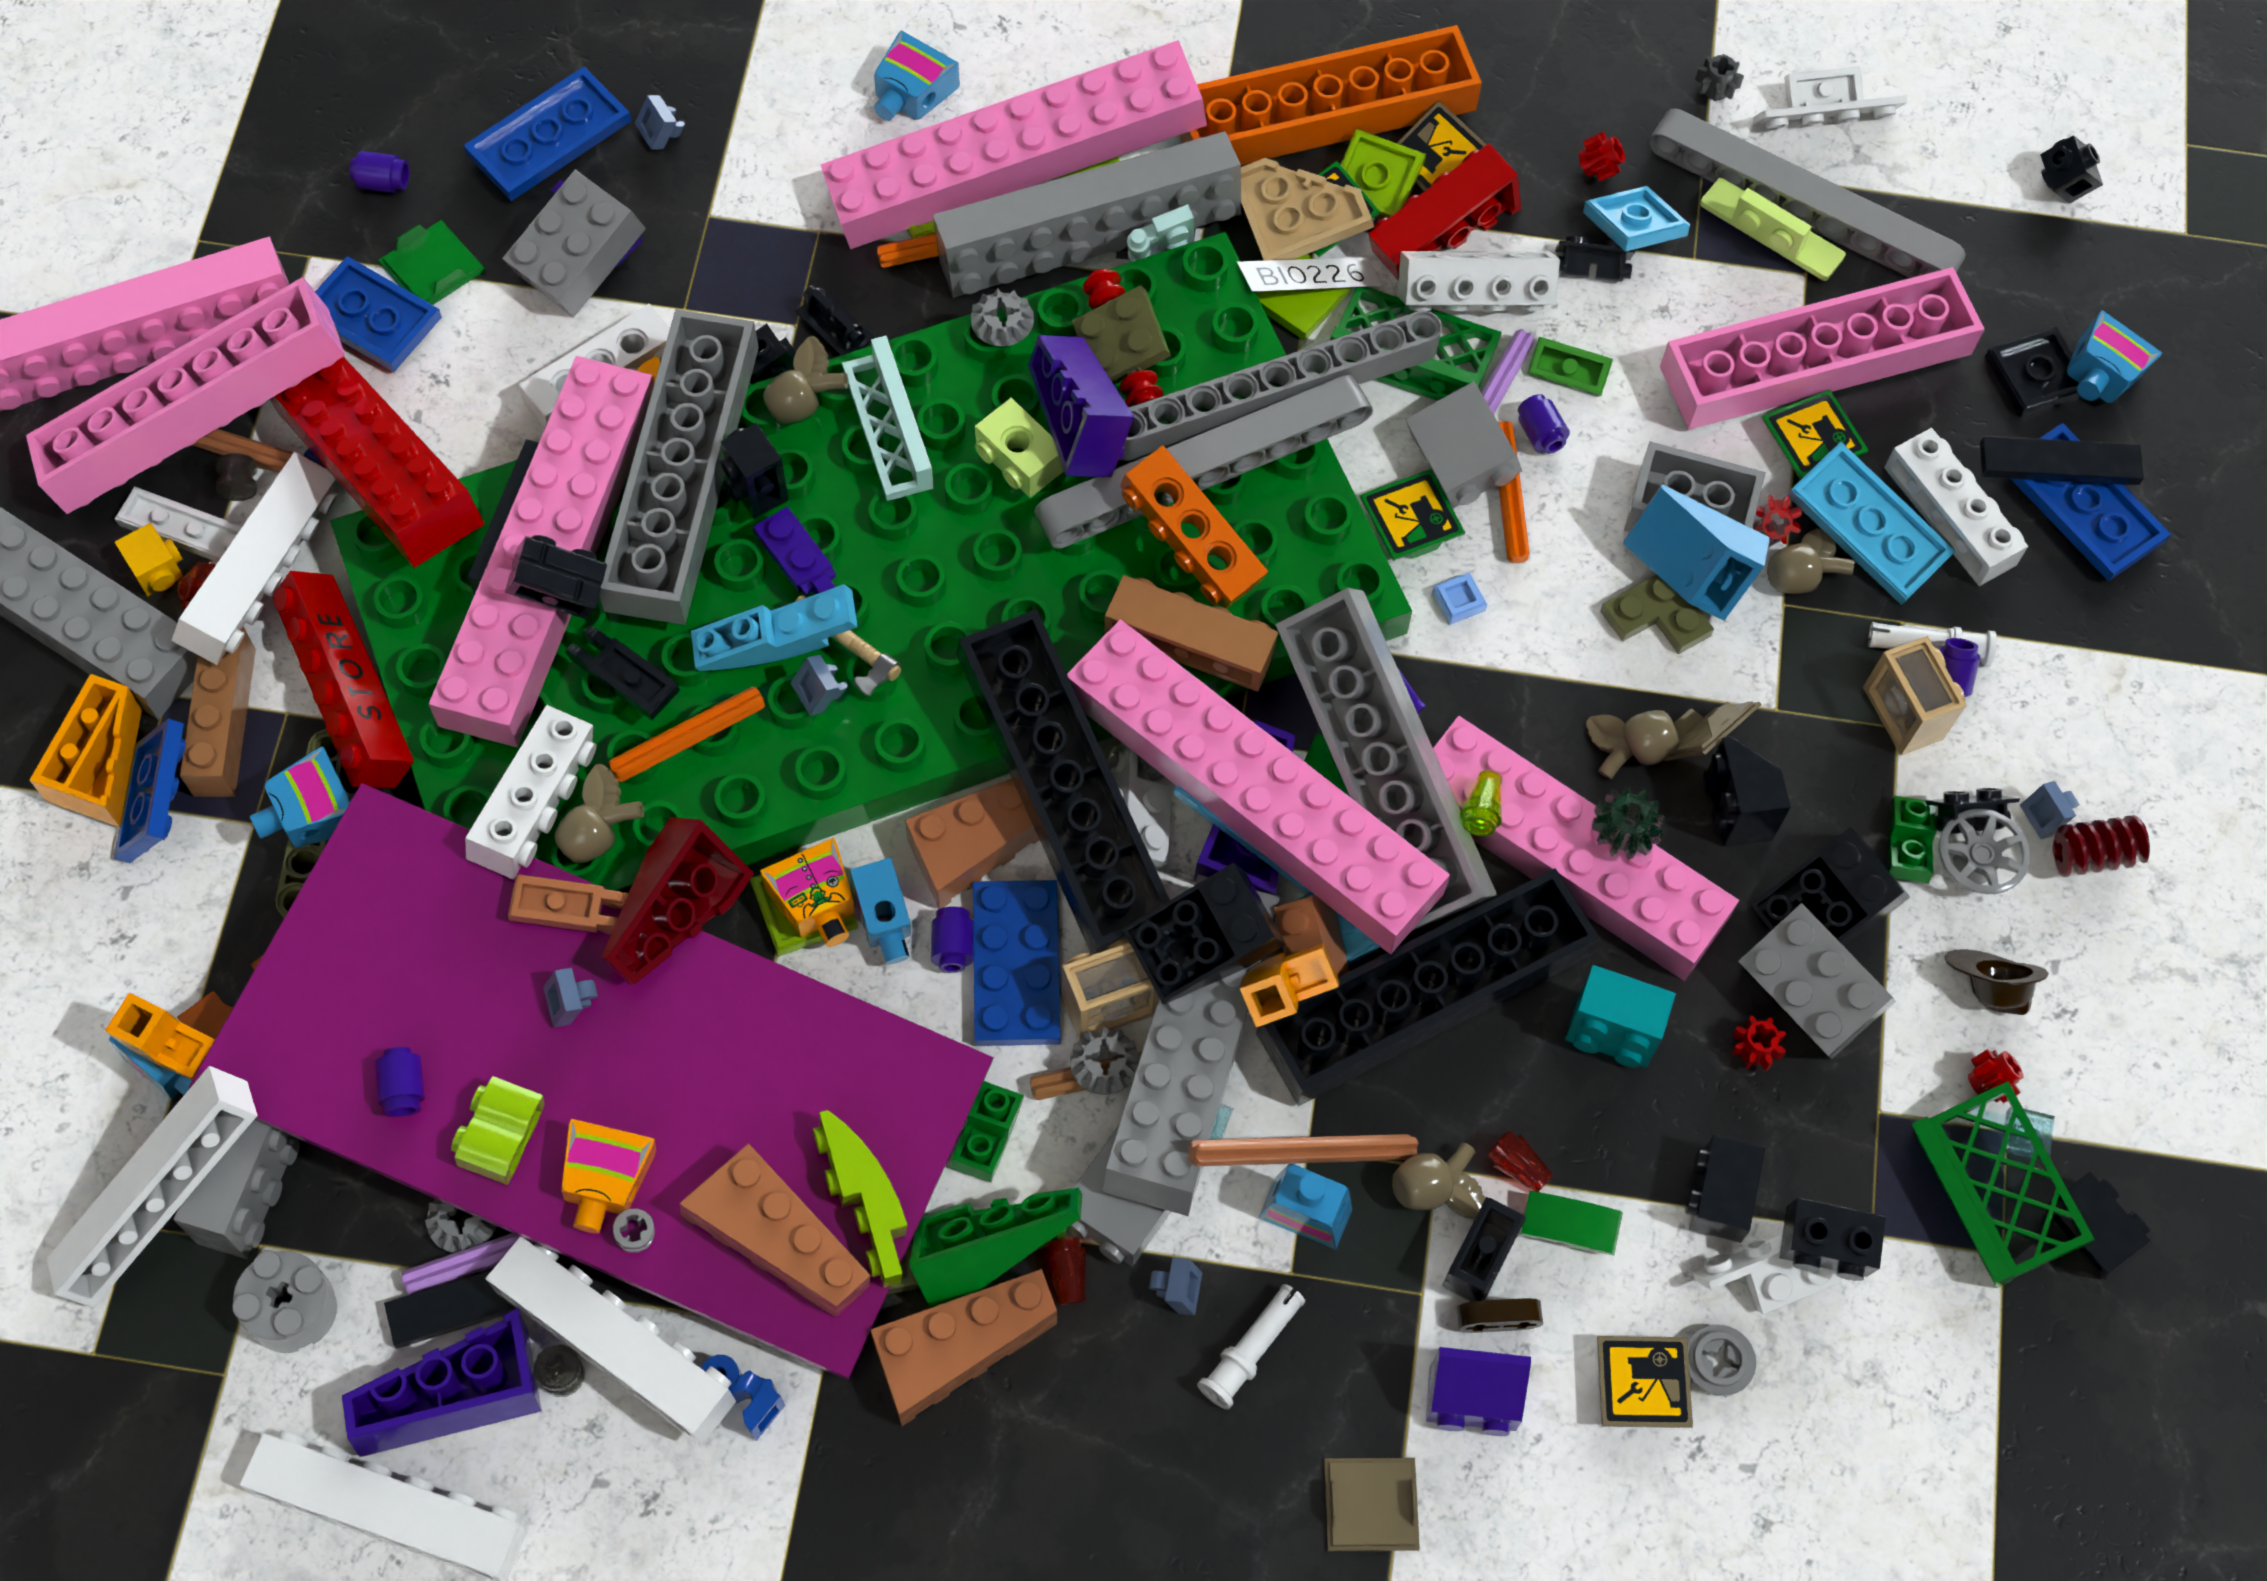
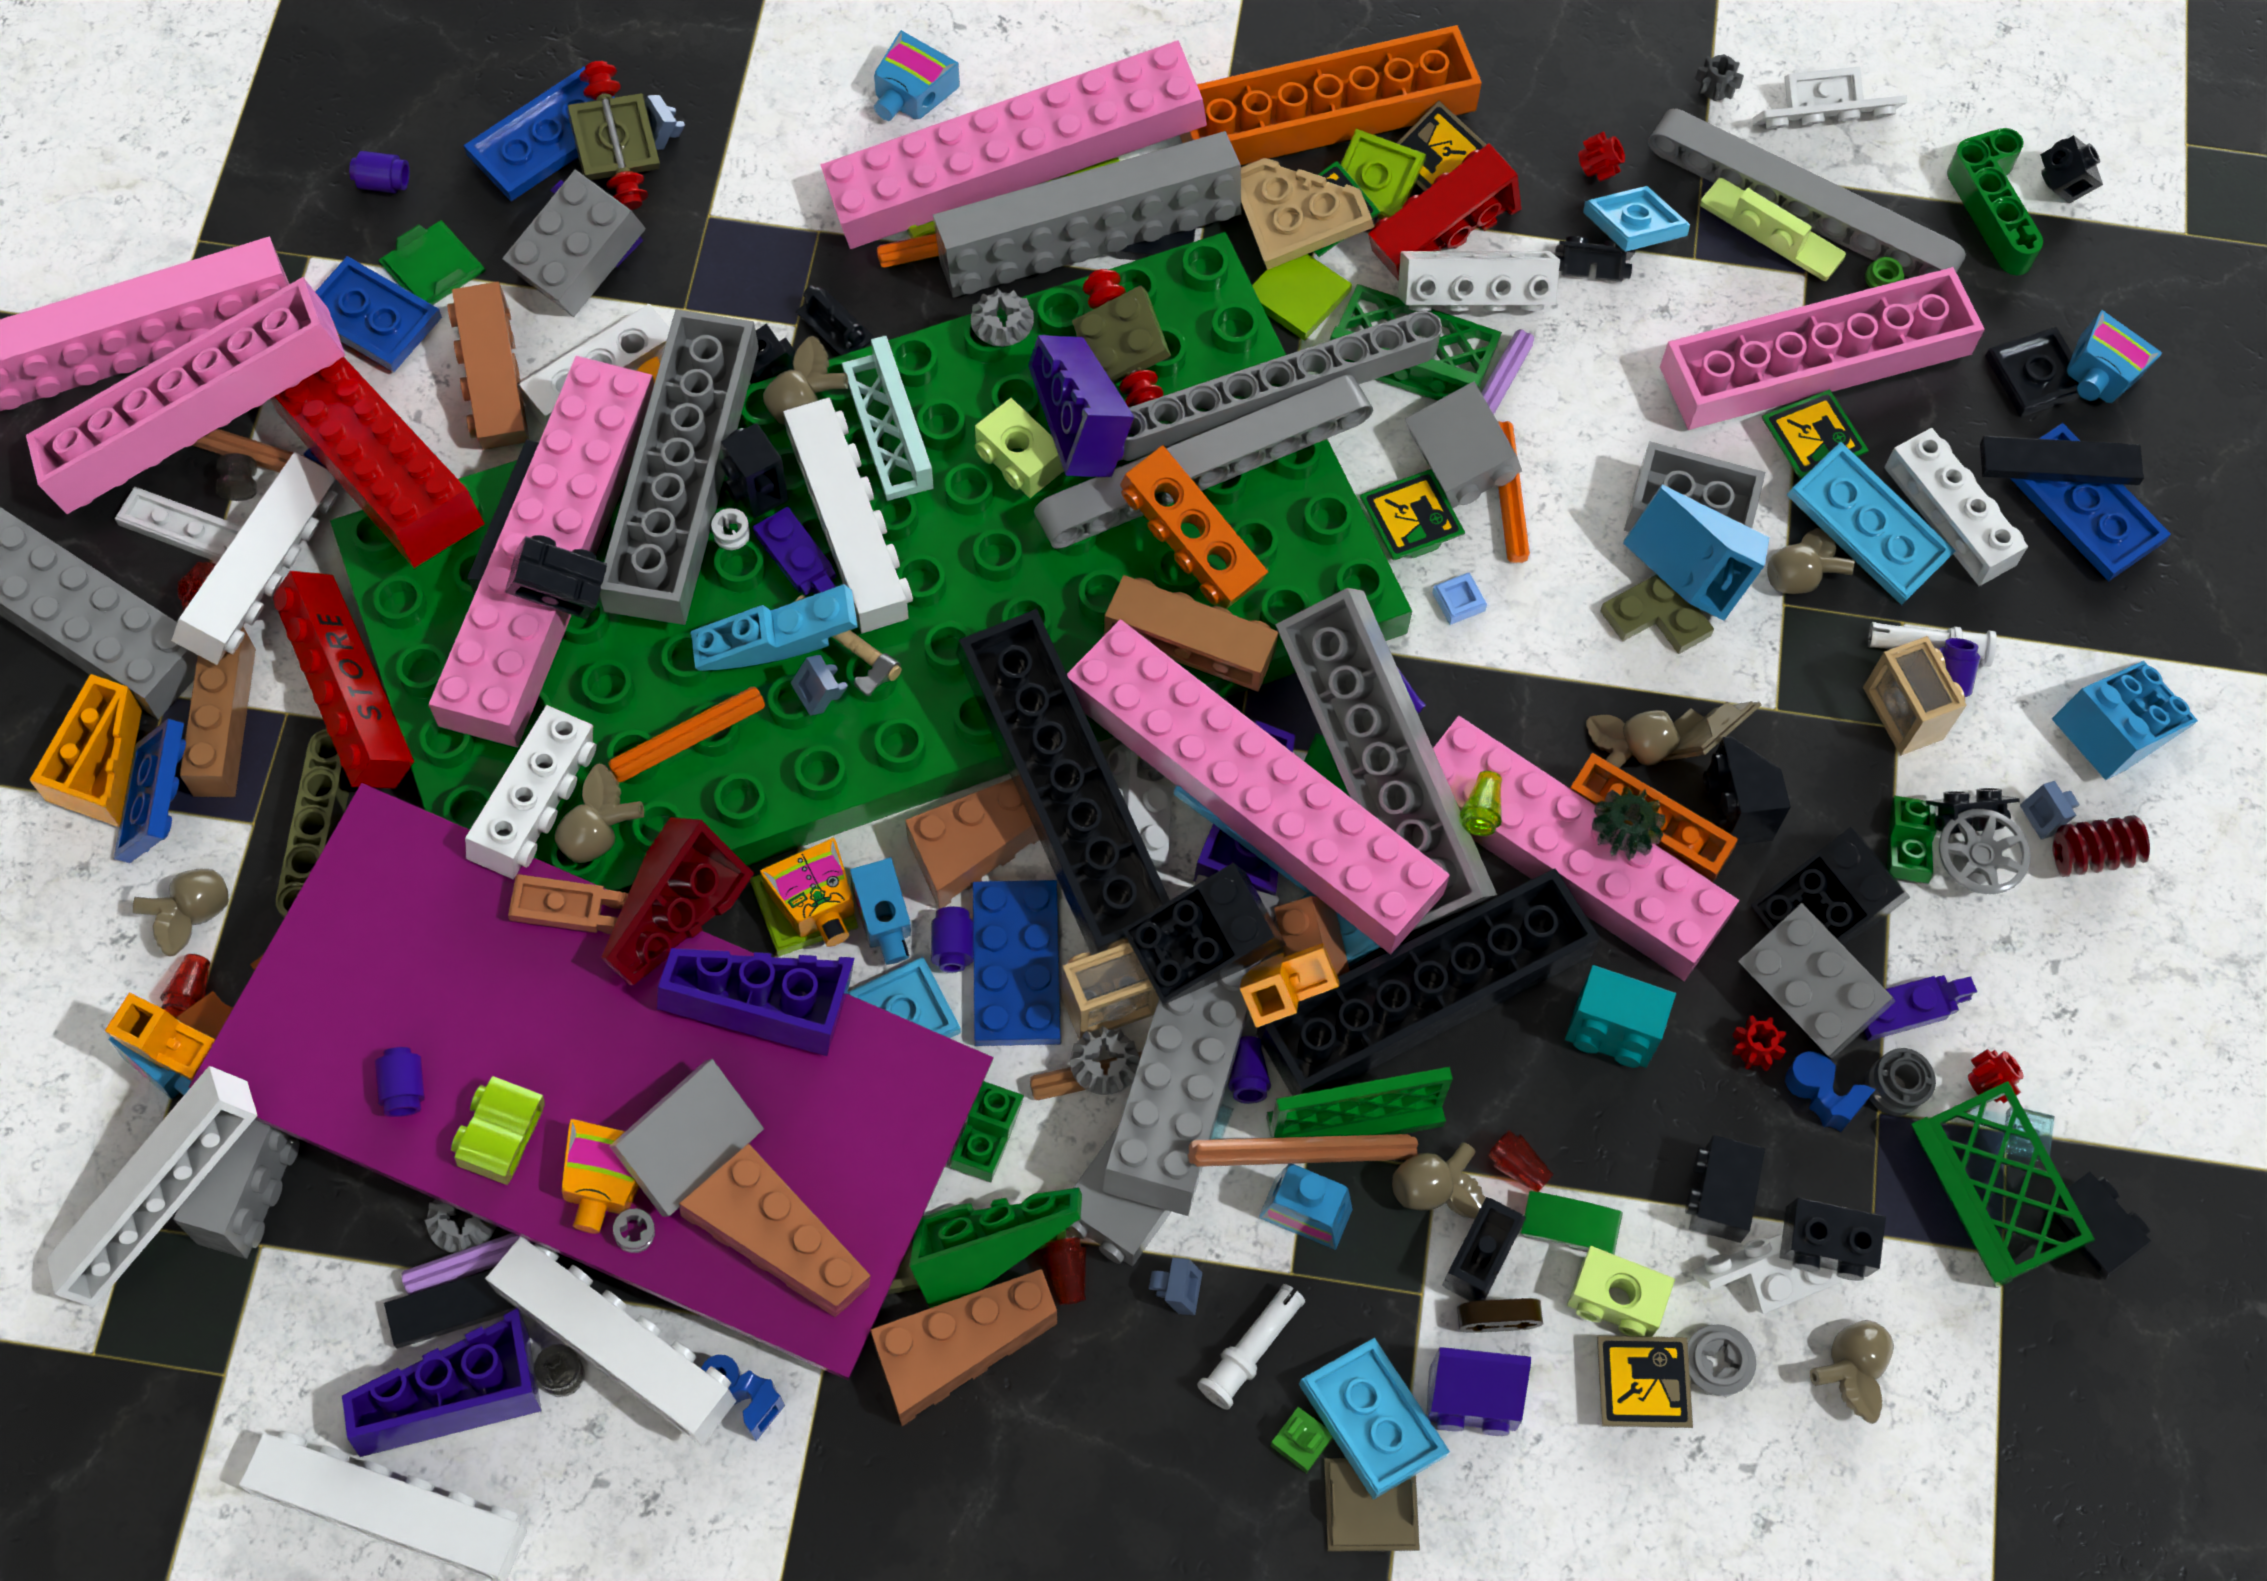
yellow brick [115,523,184,597] -> none
light grey brick [233,1251,337,1353] -> none
dark azure torso [250,746,350,848] -> none
sand blue tile [543,968,598,1028] -> none
black hinge [565,625,680,720] -> none
lime slope [813,1110,908,1288] -> none
light aqua plate [1127,204,1194,262] -> none
white sticker [1237,257,1383,292] -> none
dark purple brick [1517,394,1570,454] -> none
bright green slope [1527,336,1613,396] -> none
red gear [1753,494,1802,544] -> none
dark brown piece [1944,949,2049,1015] -> none
none -> dark tan piece [133,869,229,956]
none -> clear red cone [160,954,210,1019]
none -> nougat wedge [447,281,530,450]
none -> olive plate [567,61,660,210]
none -> light grey tile [609,1059,764,1217]
none -> dark purple wedge [657,948,855,1056]
none -> white bush [711,508,750,550]
none -> white brick [783,397,913,634]
none -> medium azure tile [847,957,961,1038]
none -> dark purple cone [1228,1036,1271,1104]
none -> green fence [1266,1066,1453,1138]
none -> bright green tile [1270,1407,1333,1474]
none -> medium azure tile [1299,1338,1450,1500]
none -> yellowish green brick [1567,1246,1675,1337]
none -> orange brick [1570,753,1738,882]
none -> blue leg [1785,1051,1876,1132]
none -> dark tan piece [1810,1320,1894,1424]
none -> dark purple hinge [1864,975,1977,1041]
none -> bright green plate [1865,257,1904,288]
none -> dark grey wheel [1865,1048,1936,1116]
none -> green beam [1947,128,2043,276]
none -> dark azure slope [2052,661,2198,780]

